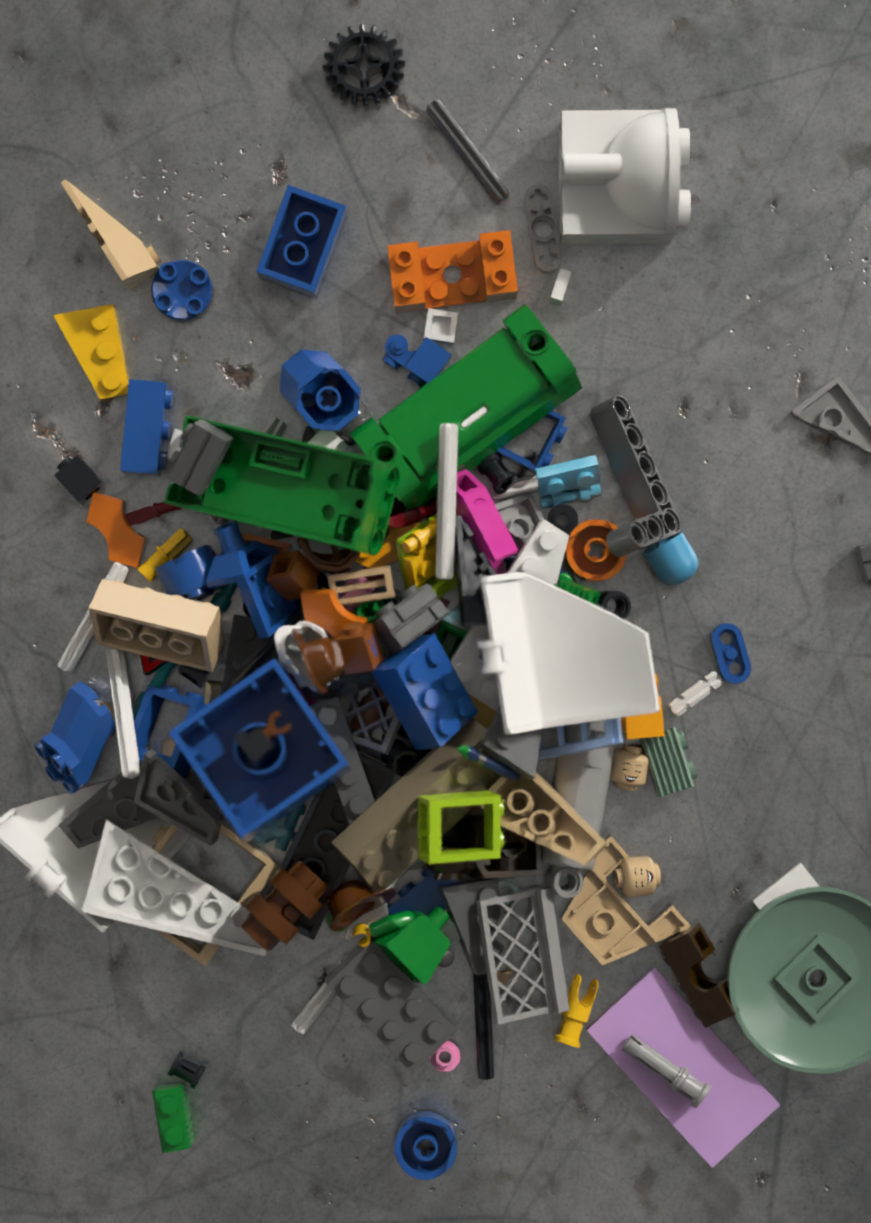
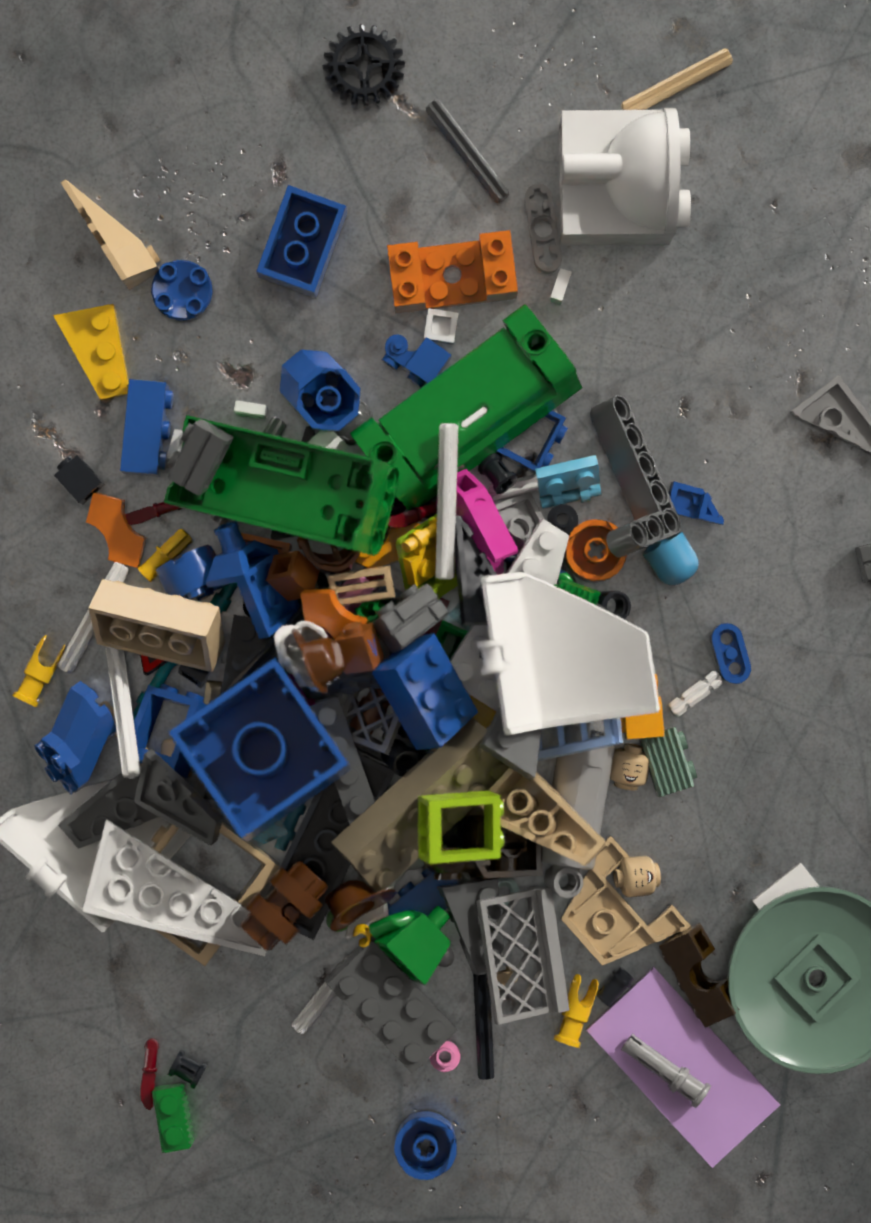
black piece [233,711,291,766] -> none
dark blue piece [457,745,521,781] -> none
none -> yellow piece [12,635,65,708]
none -> dark red piece [140,1038,159,1110]
none -> white tile [234,400,268,420]
none -> black pin [596,967,634,1007]
none -> tan axle [621,48,733,110]
none -> blue slope [668,481,724,525]

